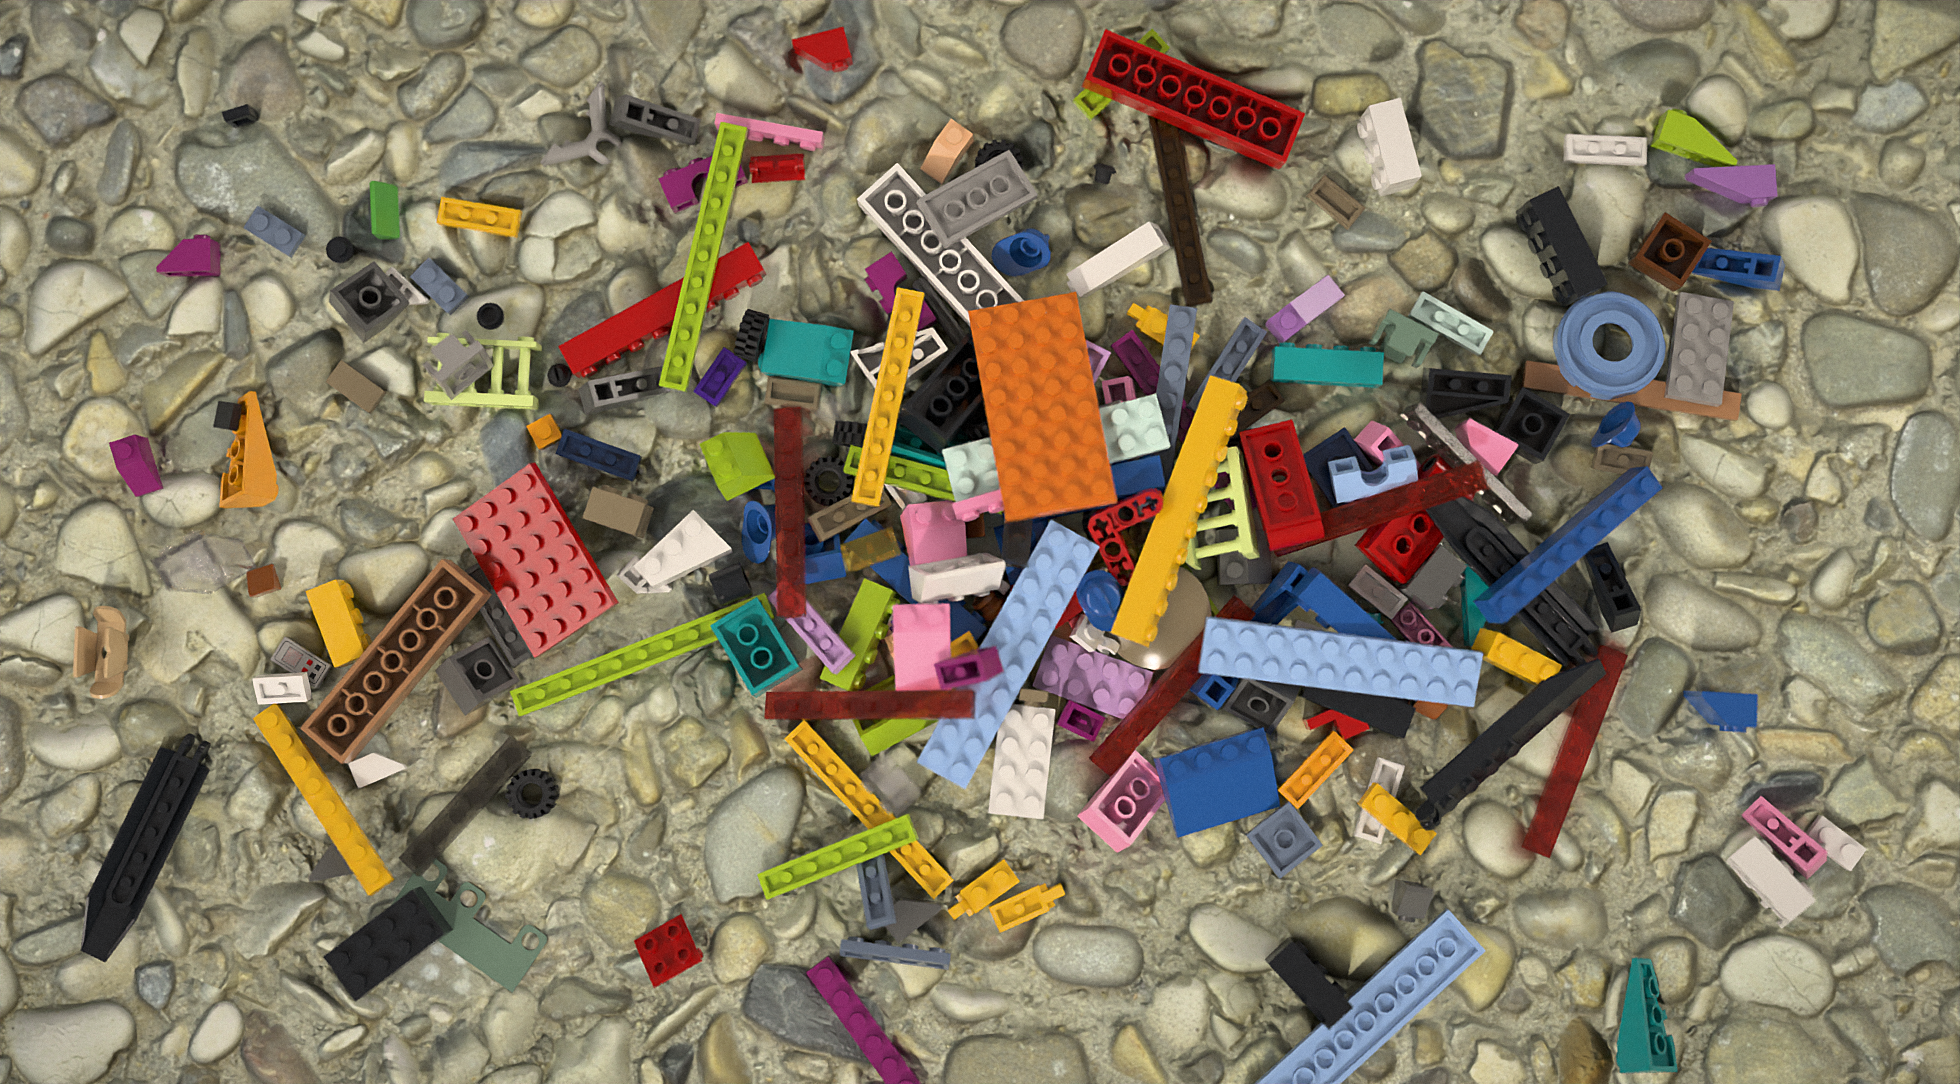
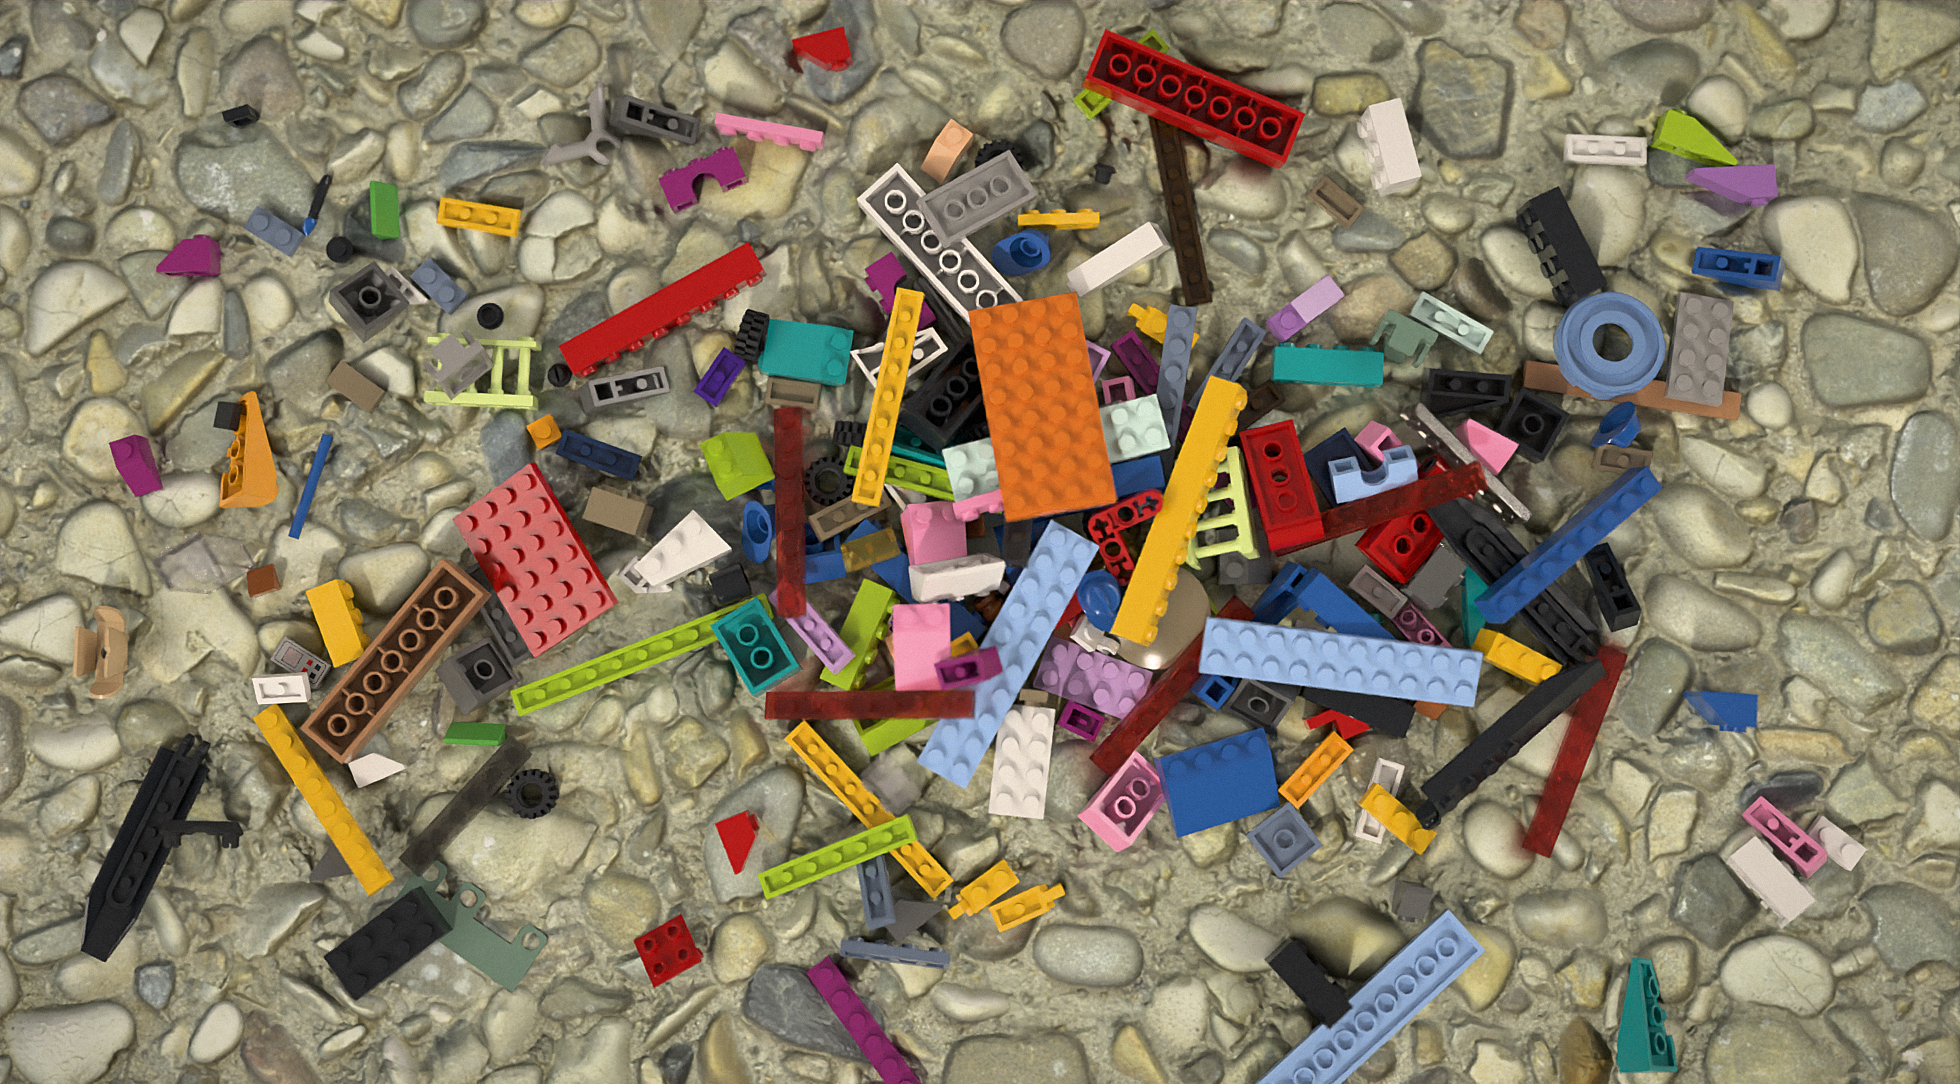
lime plate [659,122,748,393] -> none
red hinge [749,153,805,183] -> none
reddish brown brick [1627,212,1712,292] -> none
none -> black piece [159,820,244,849]
none -> blue bar [288,434,333,539]
none -> black piece [303,174,331,236]
none -> bright green slope [443,722,505,746]
none -> red slope [715,809,760,875]
none -> yellow plate [1018,208,1100,231]

